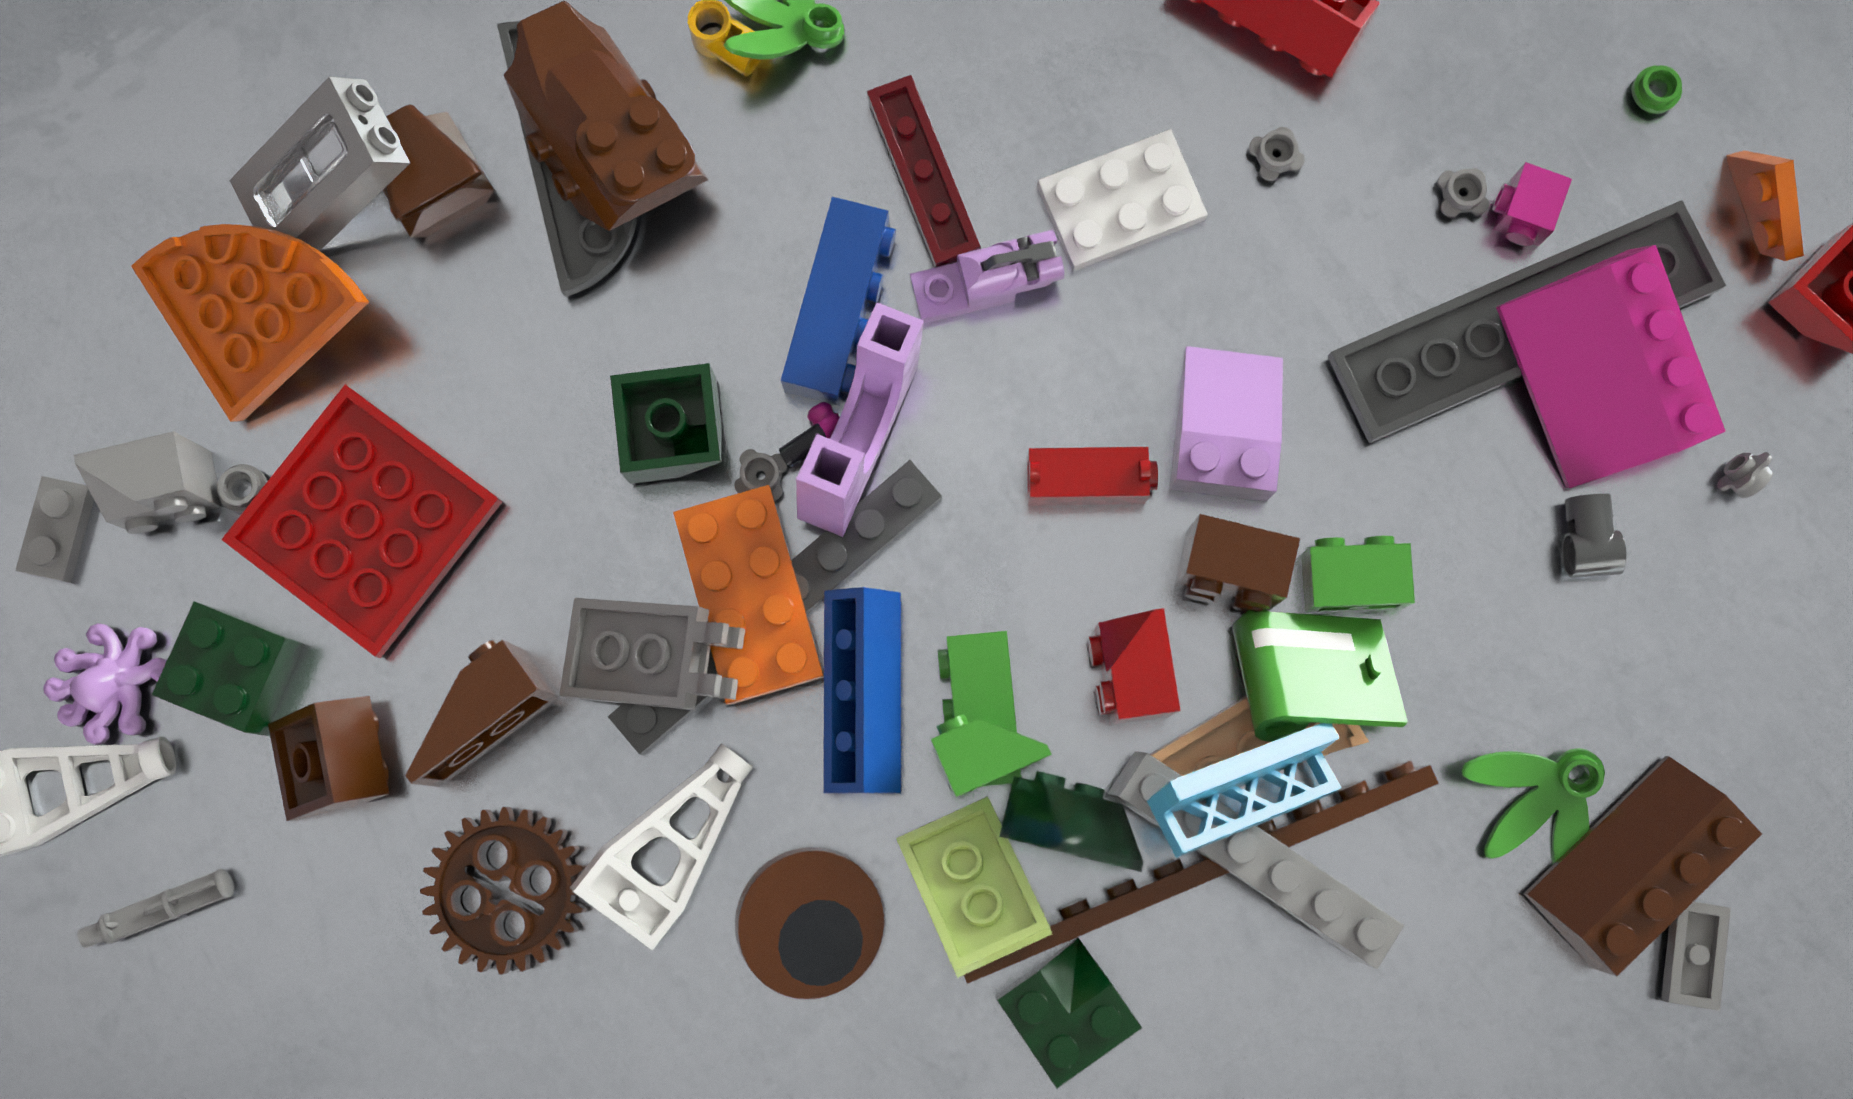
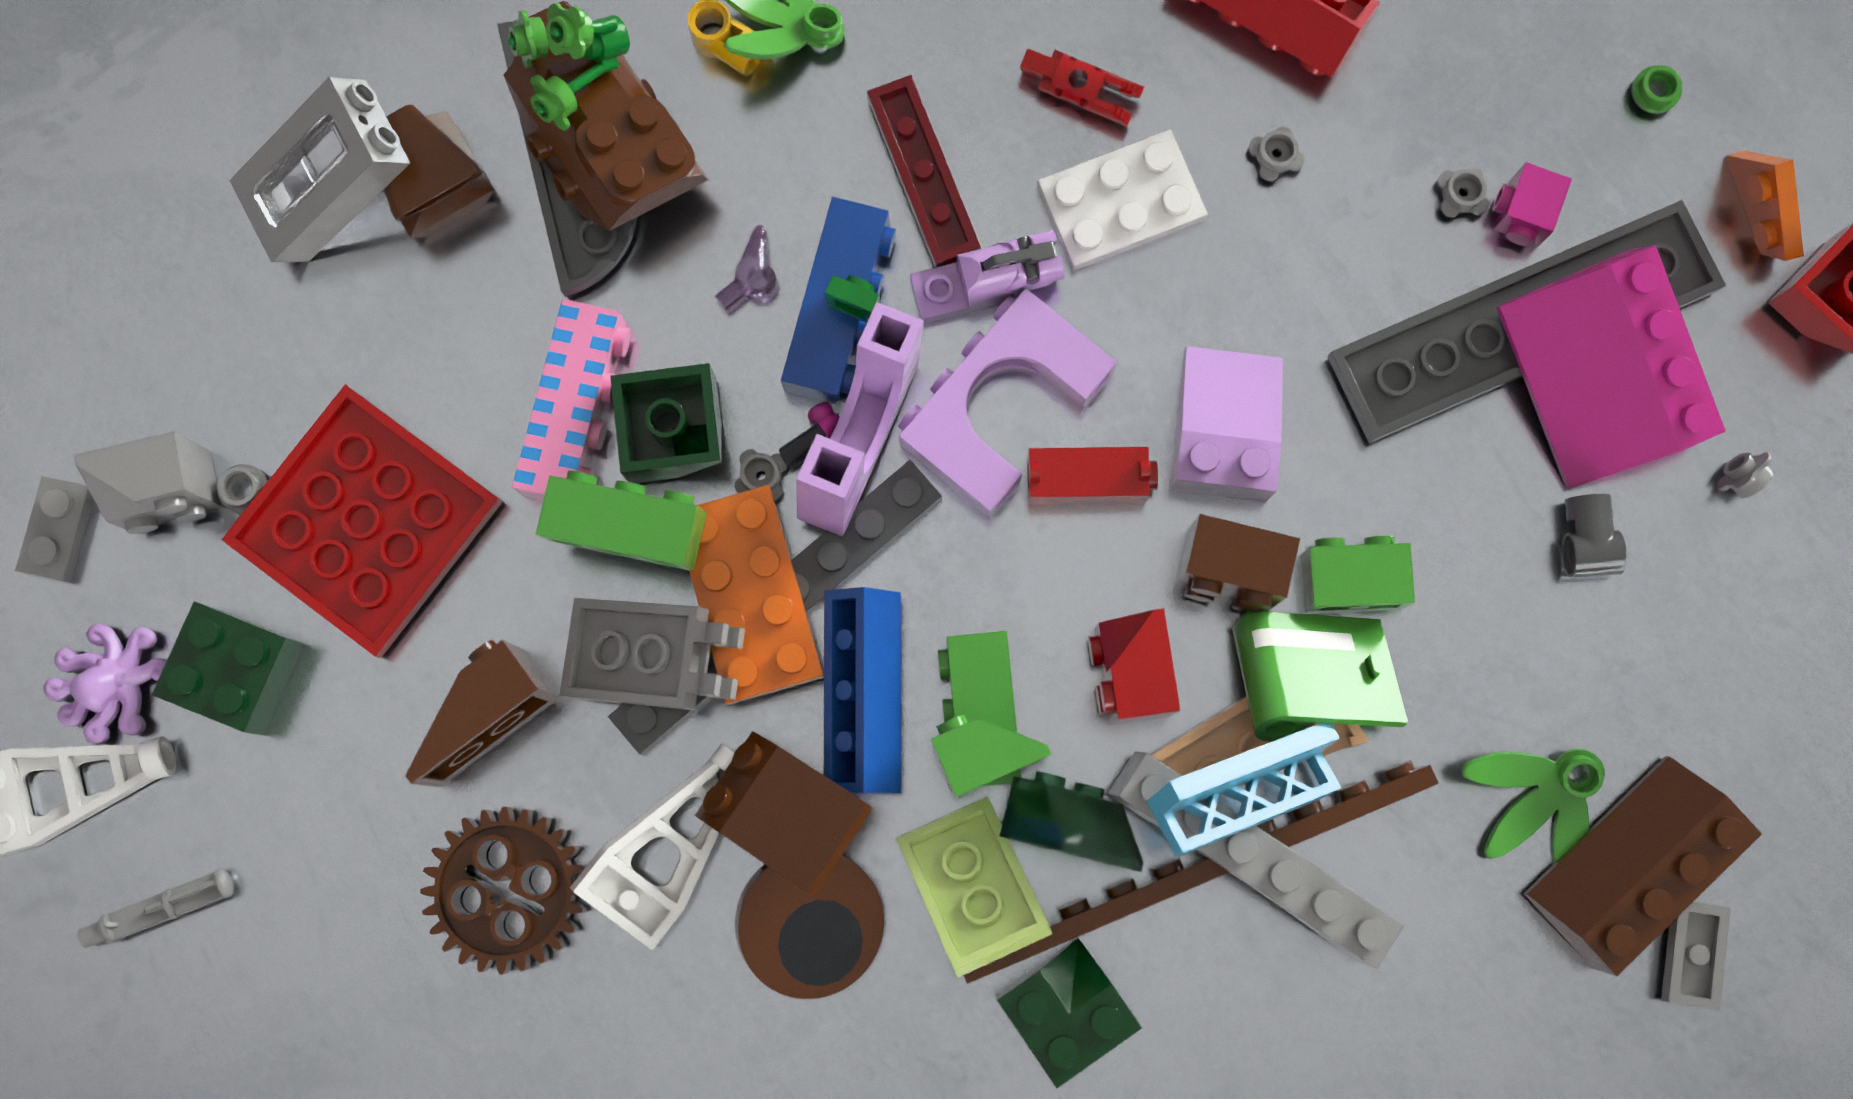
orange plate [131,224,369,422] -> none
reddish brown slope [268,696,389,821] -> none
none -> bright green plant [508,3,630,131]
none -> bright pink brick [512,299,631,500]
none -> bright green brick [535,471,707,571]
none -> reddish brown slope [694,731,873,897]
none -> clear purple animal [714,225,778,311]
none -> green plate [825,275,880,323]
none -> lavender arch [898,288,1117,519]
none -> red hinge [1020,49,1144,127]

